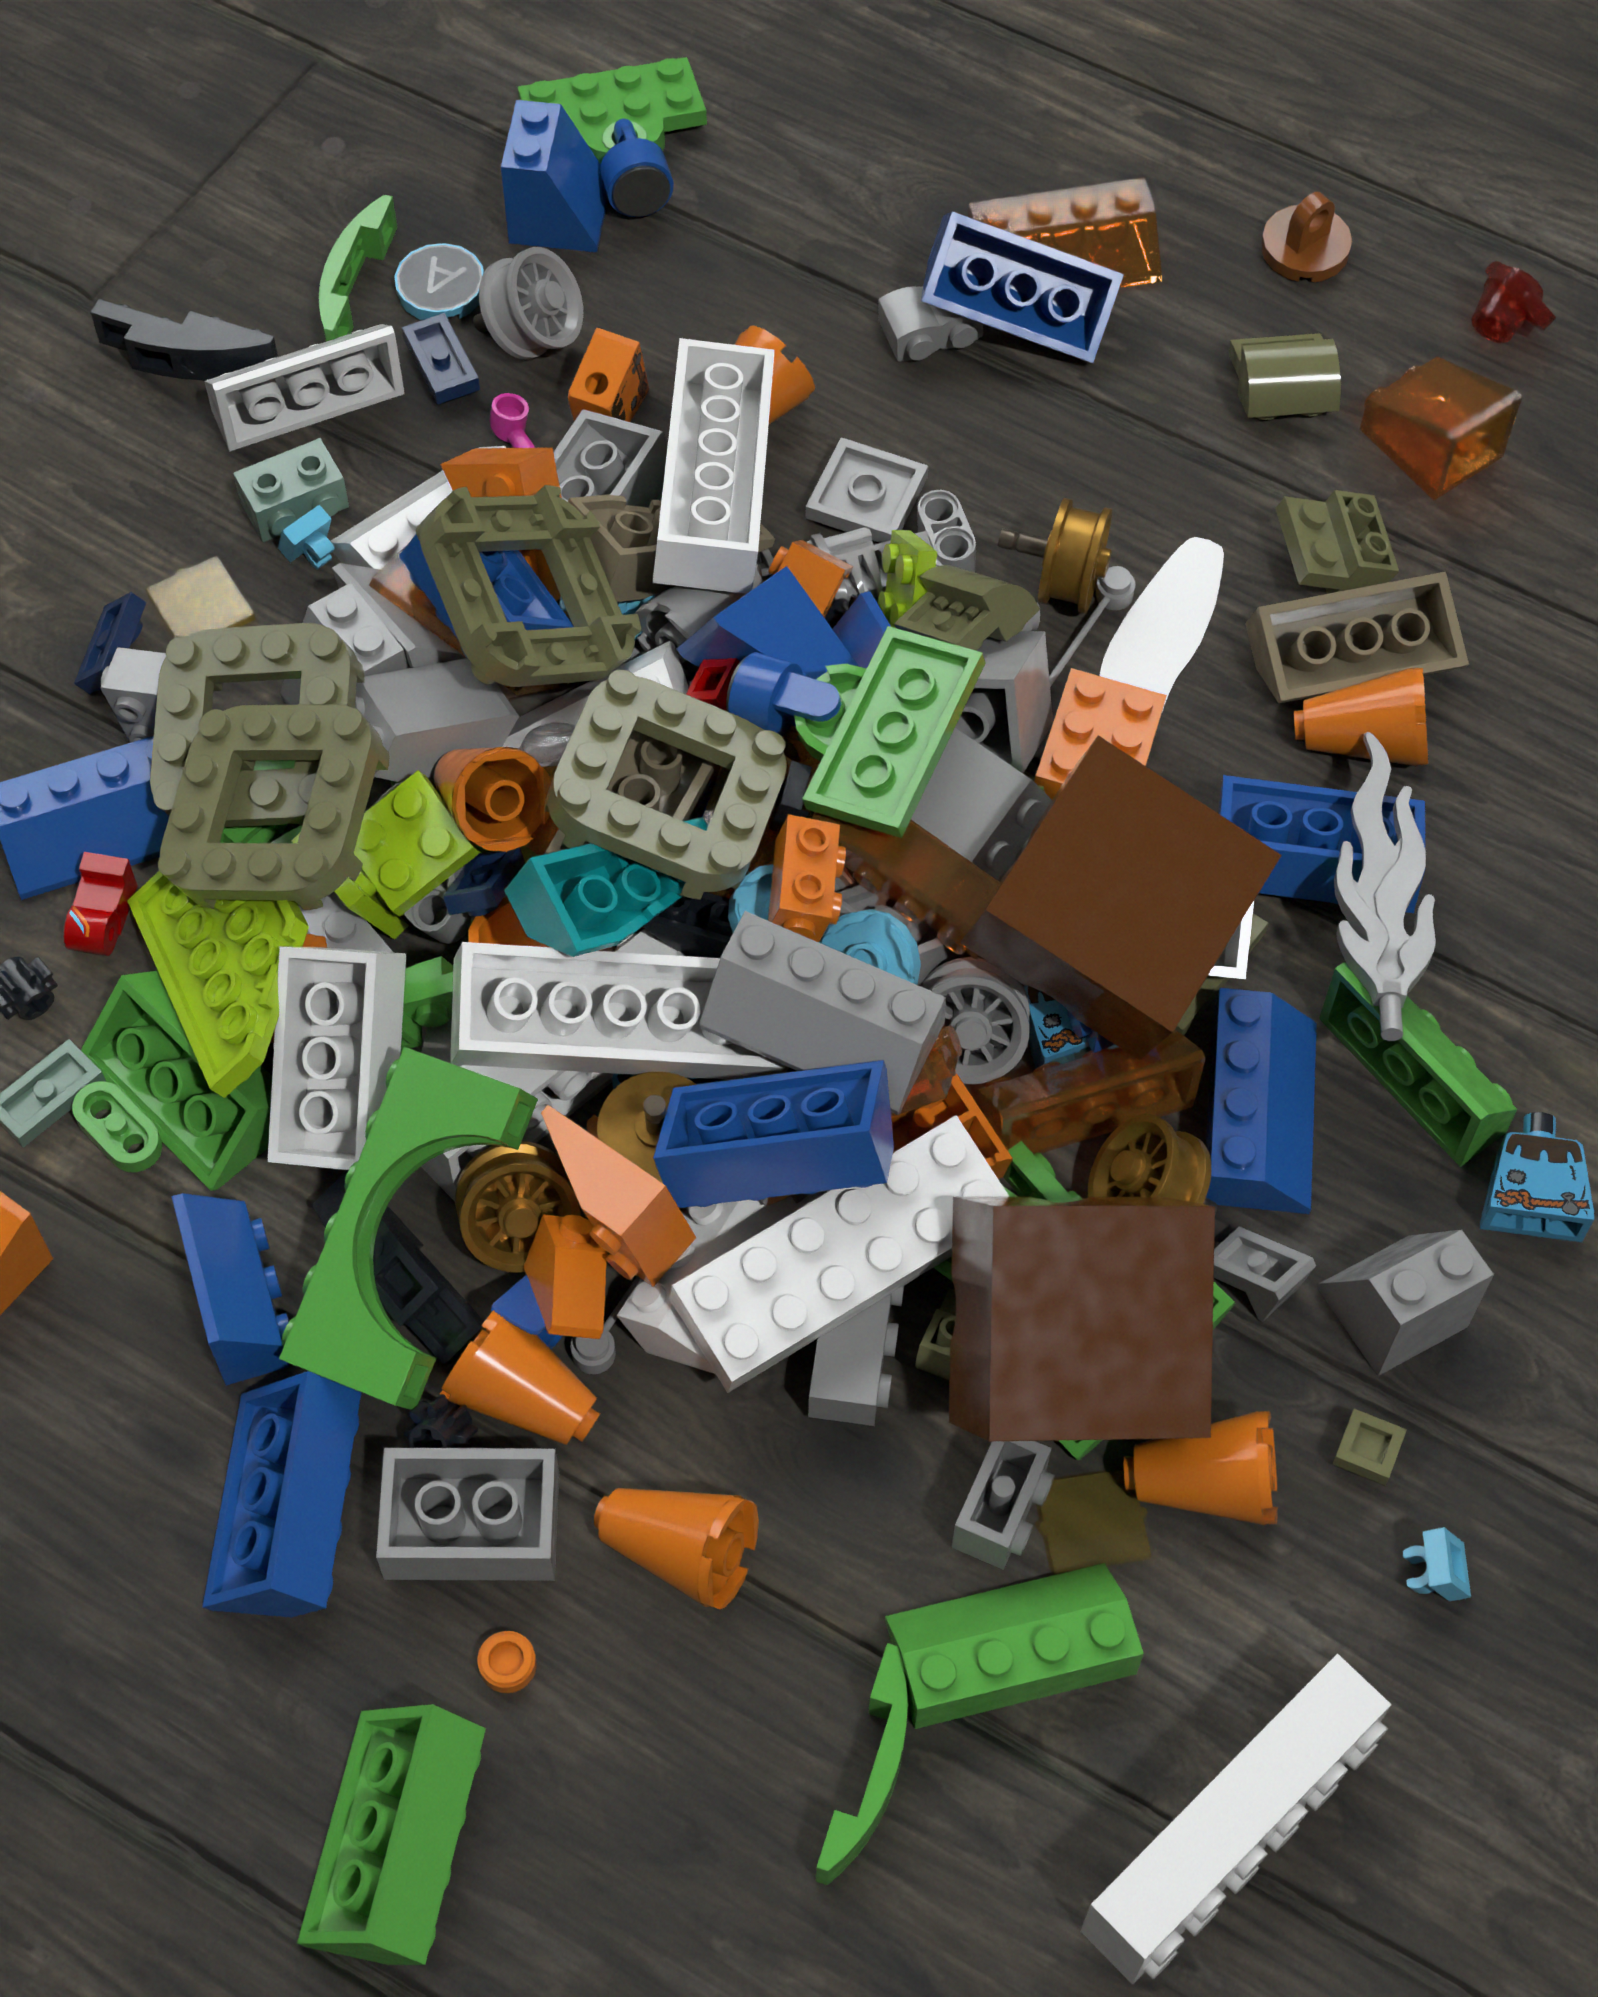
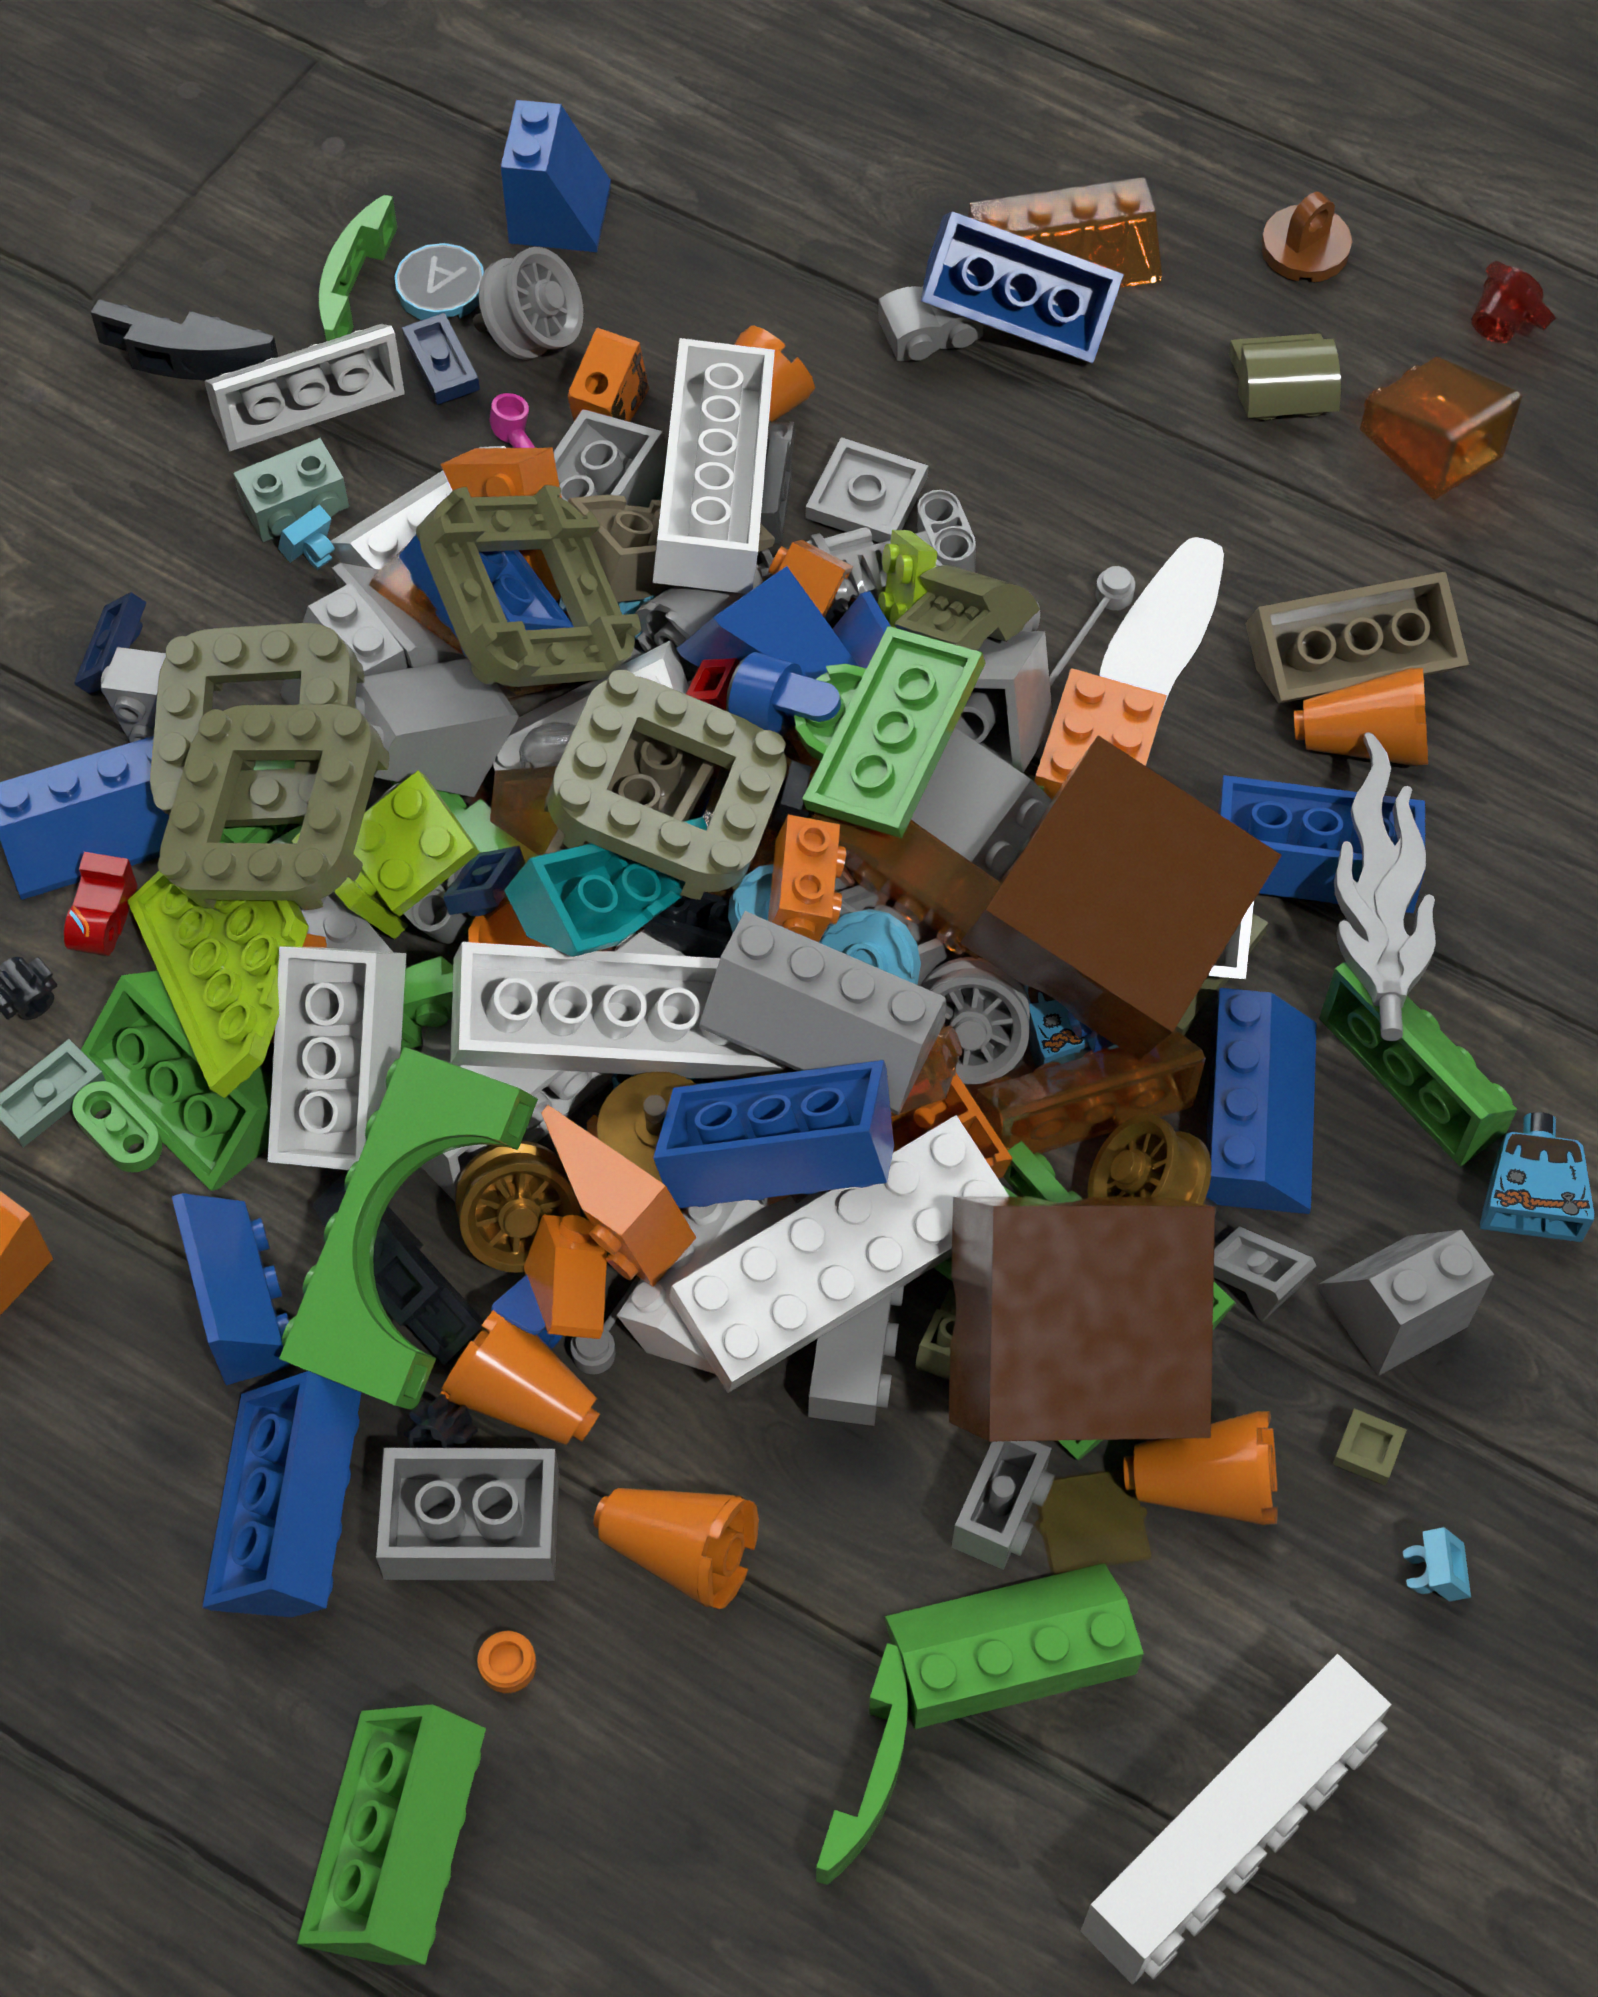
clear yellow piece [146,556,256,638] -> none
orange cone [434,747,551,852] -> none
bright green plate [518,57,707,217] -> none
pearl gold wheel [998,498,1112,614] -> none
olive brick [1275,490,1399,594] -> none
none -> dark grey hinge [760,421,796,544]

